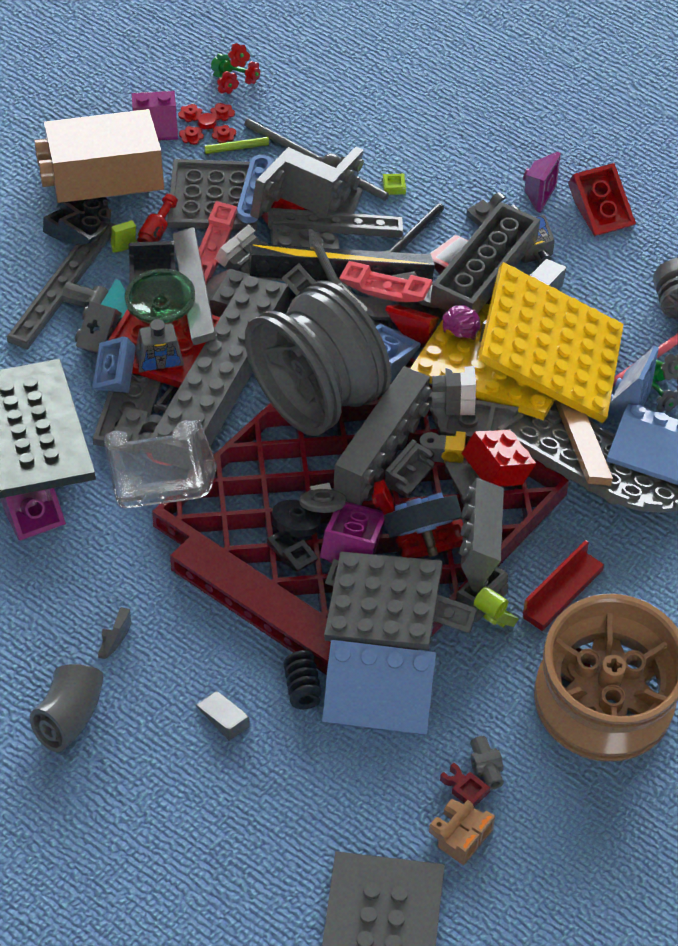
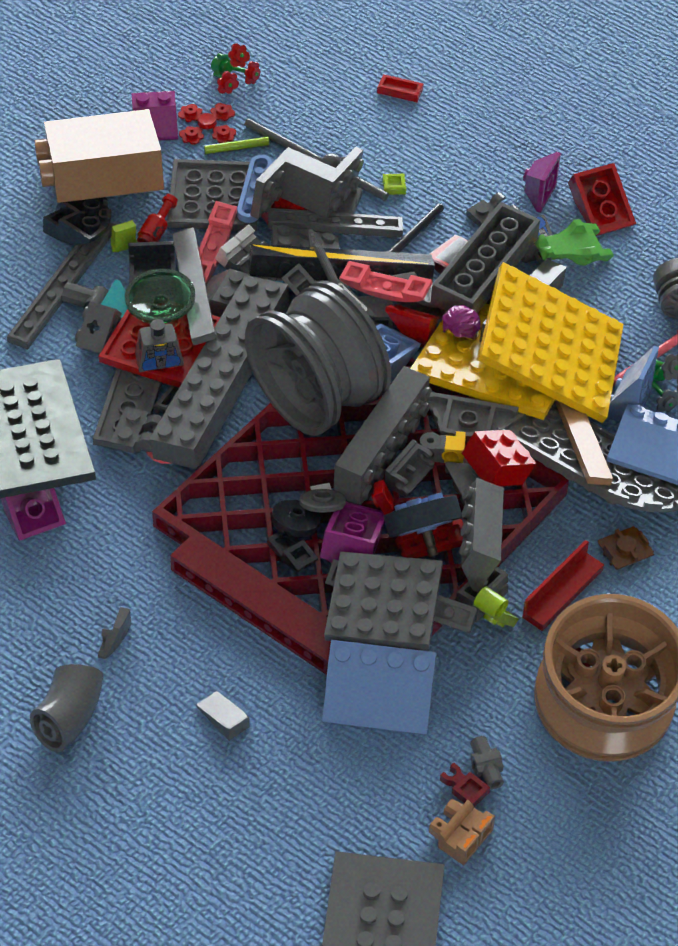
medium blue slope [92,337,136,393] -> none
clear windscreen [104,420,217,508] -> none
black piece [283,650,322,710] -> none
dark grey hips [432,366,476,415] -> none
none -> red tile [377,74,424,102]
none -> bright green animal [535,219,614,266]
none -> reddish brown piece [598,526,654,570]

